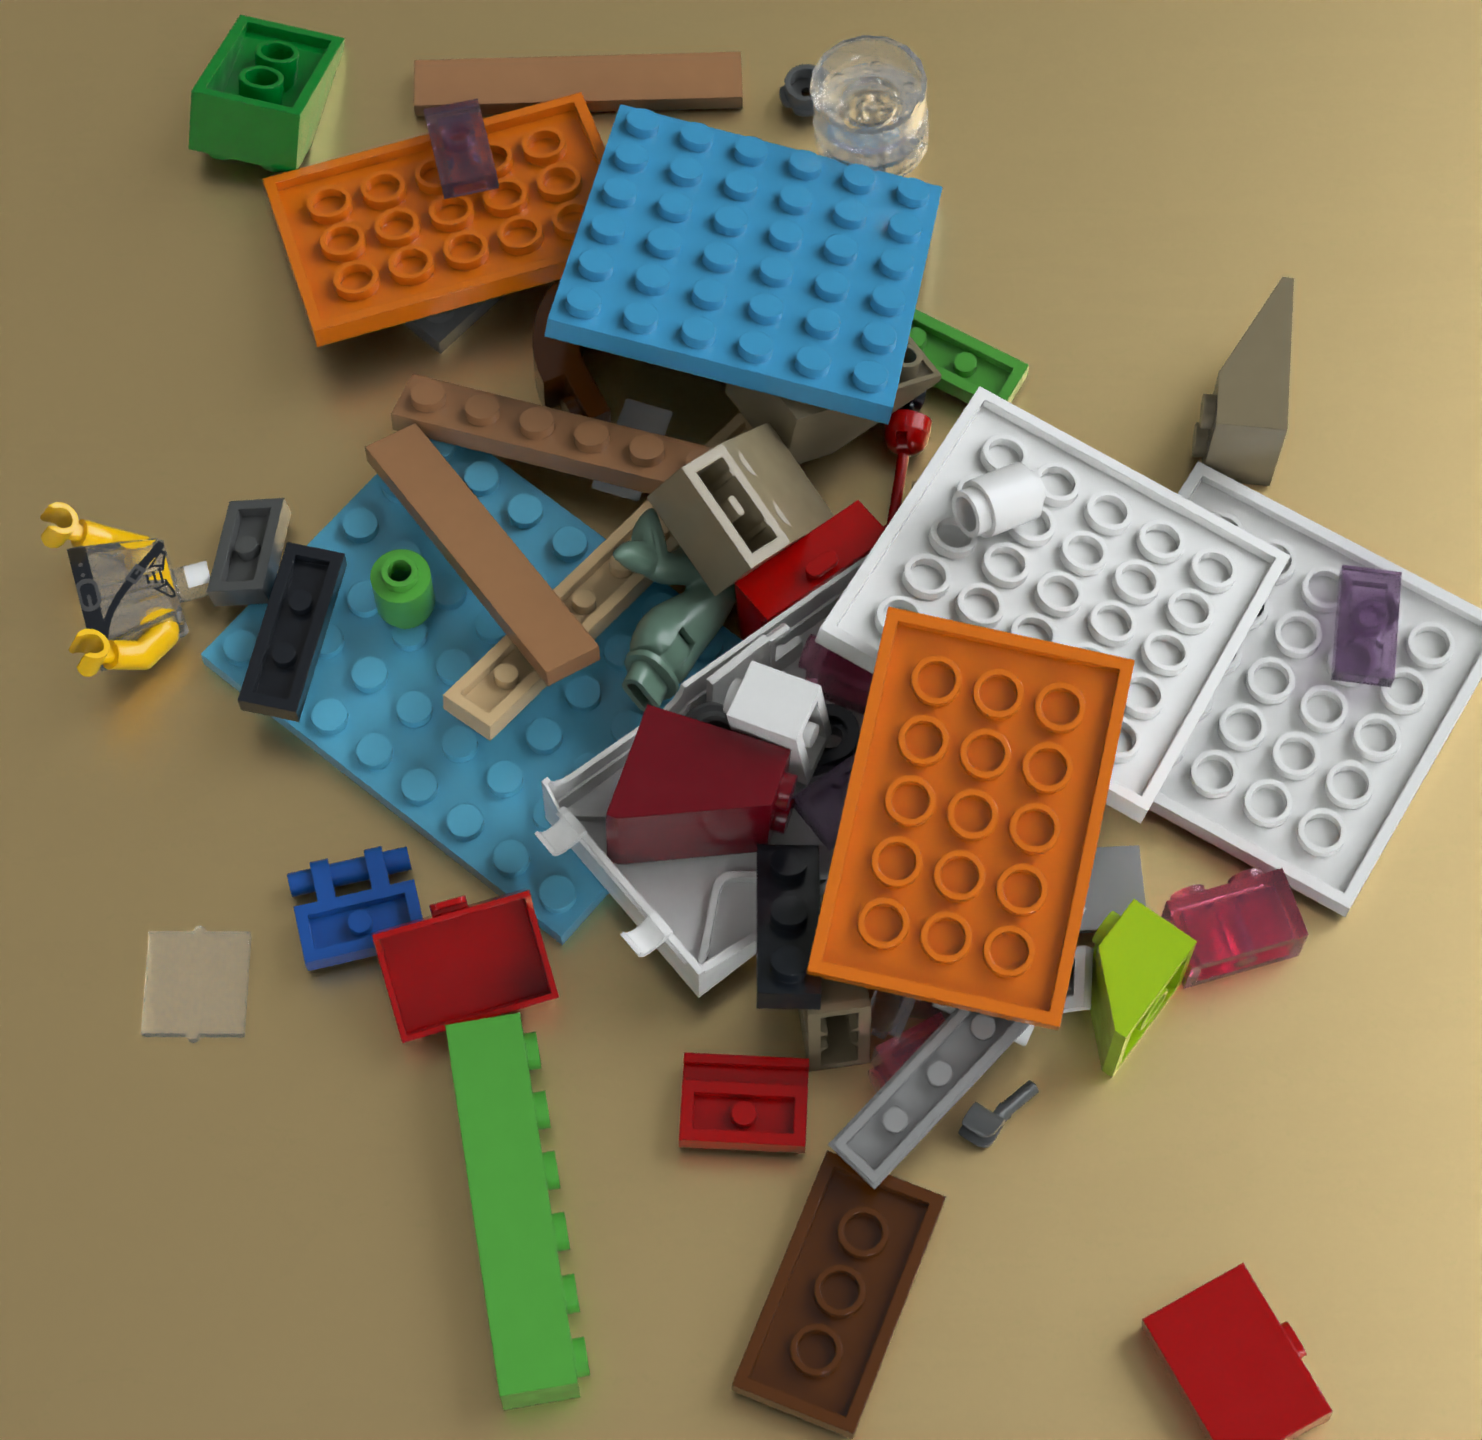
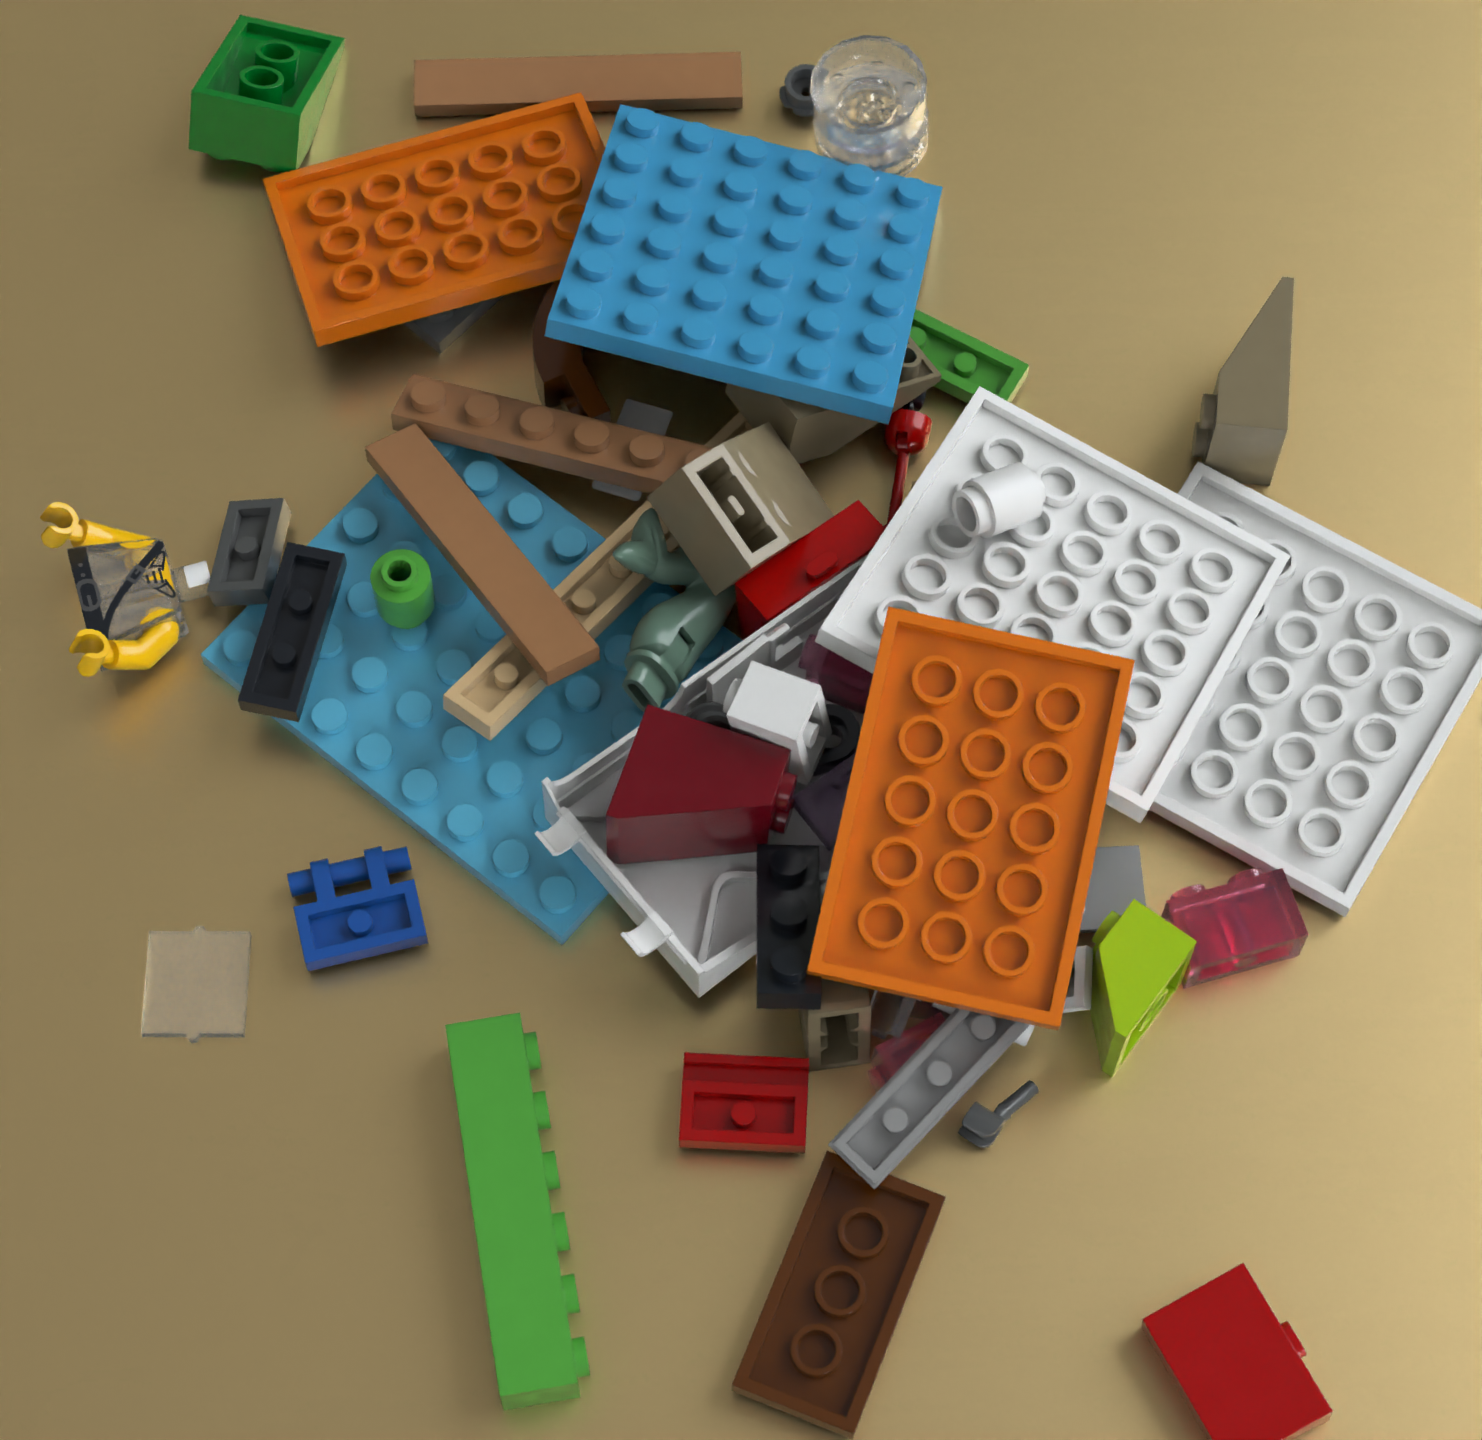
red container [371,888,559,1043] -> none
plate [423,98,499,199] -> none
clear purple plate [1331,565,1402,688] -> none

